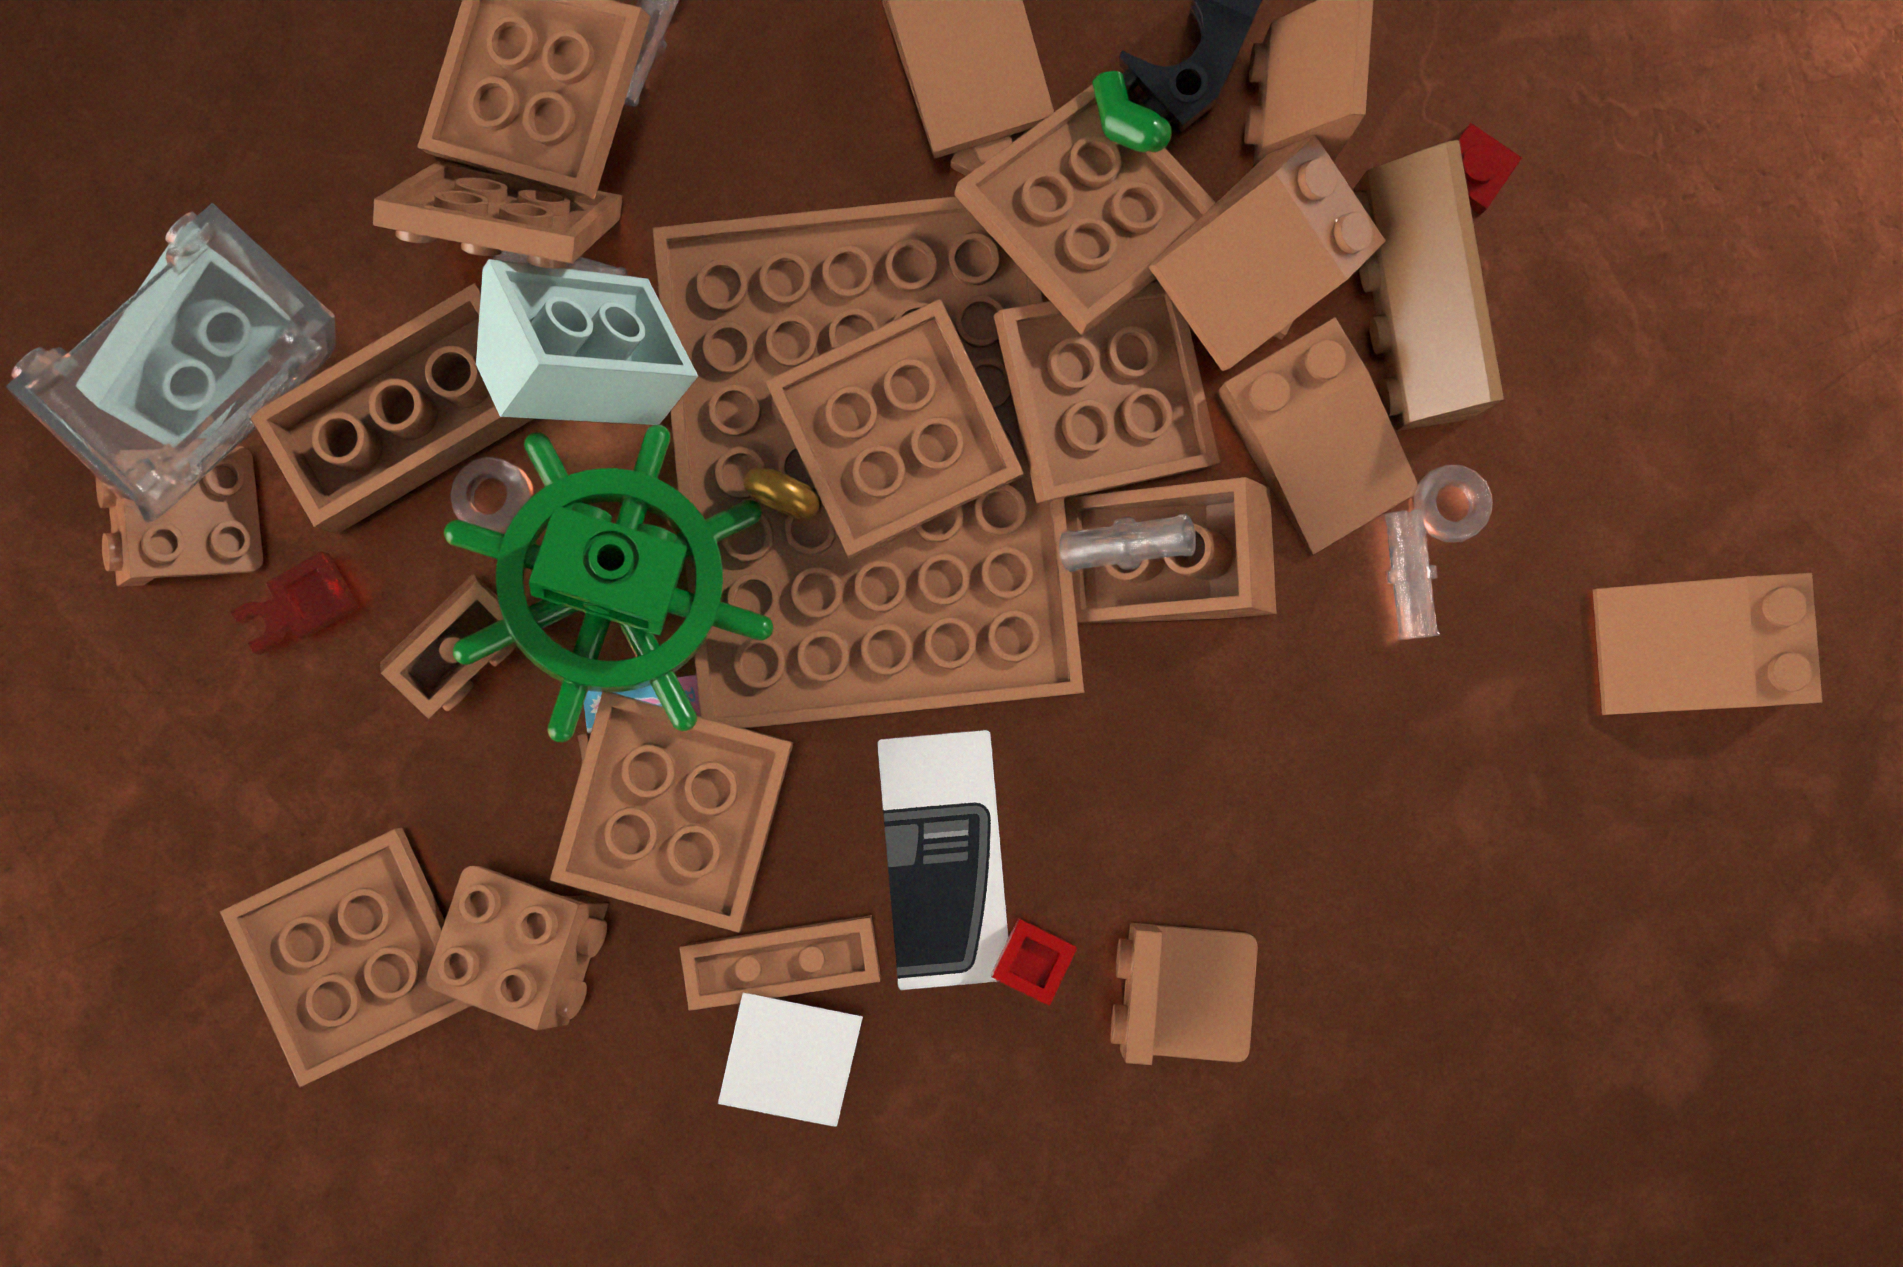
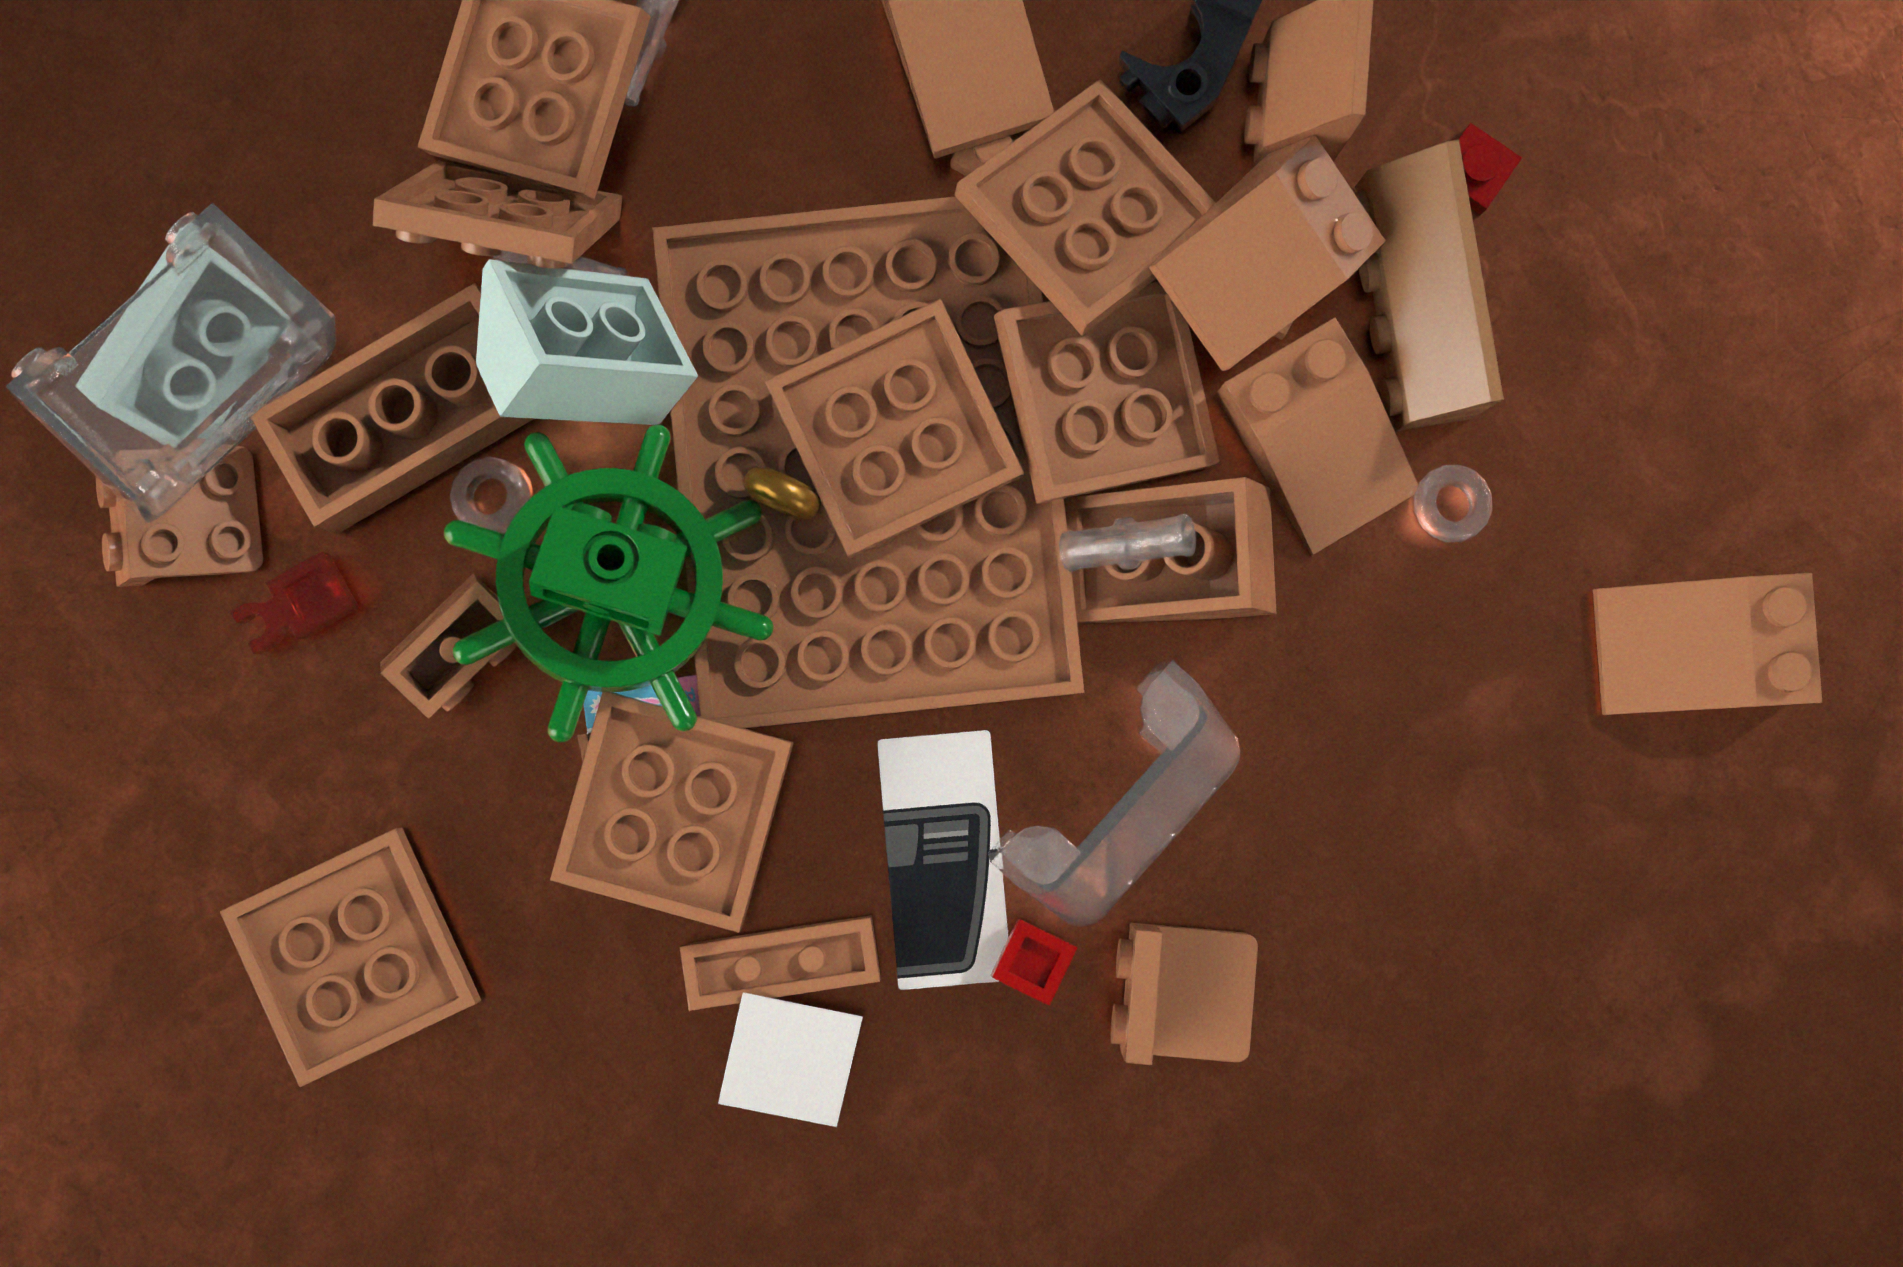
nougat bracket [427,866,609,1030] -> none
green arm [1092,71,1172,153] -> none
clear pin [1383,509,1439,640] -> none
none -> clear windscreen [988,660,1240,927]

